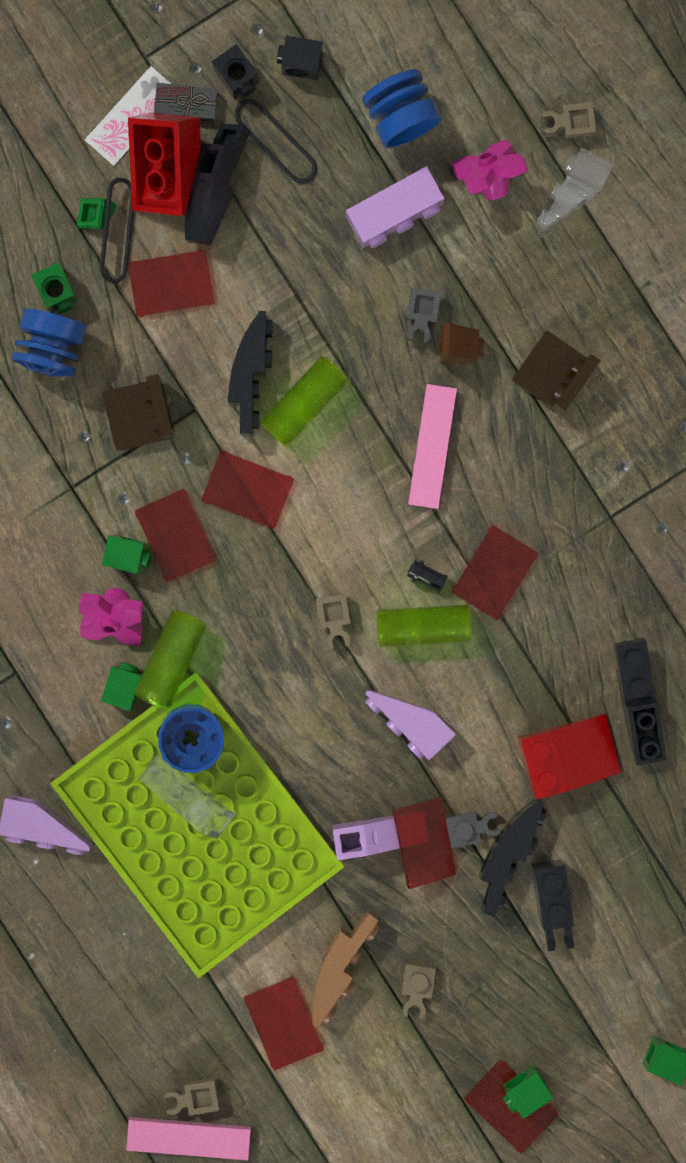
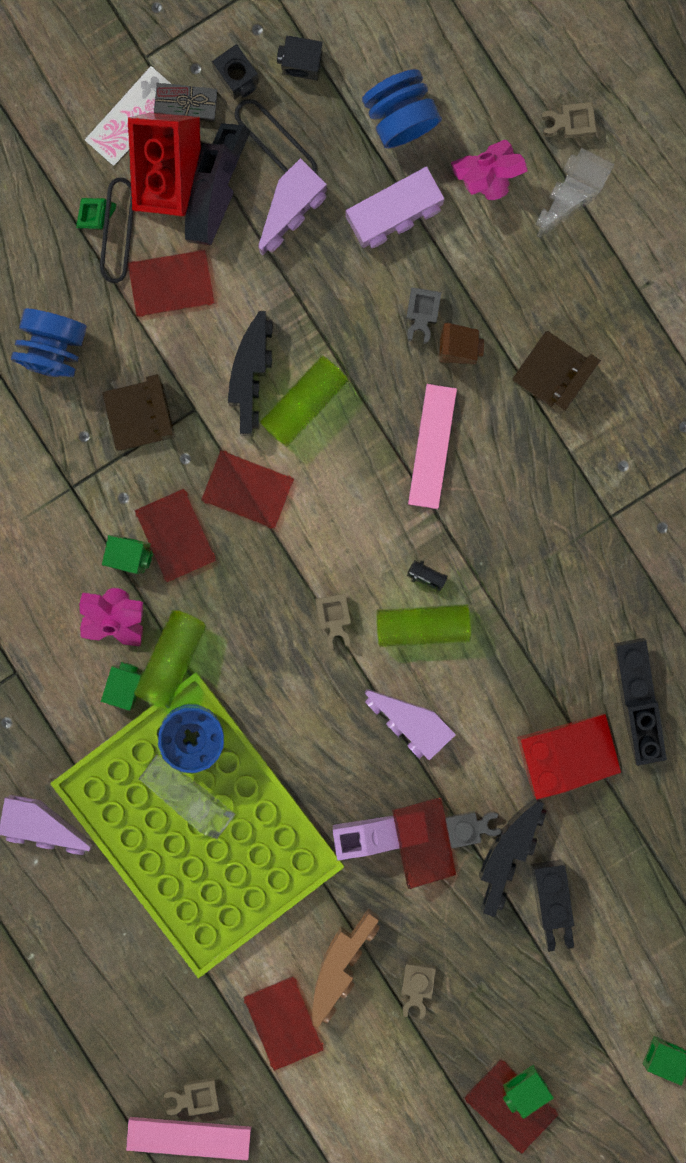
green brick [31,262,79,314] -> none
clear red piece [451,525,538,620] -> none
none -> lavender slope [258,158,327,255]

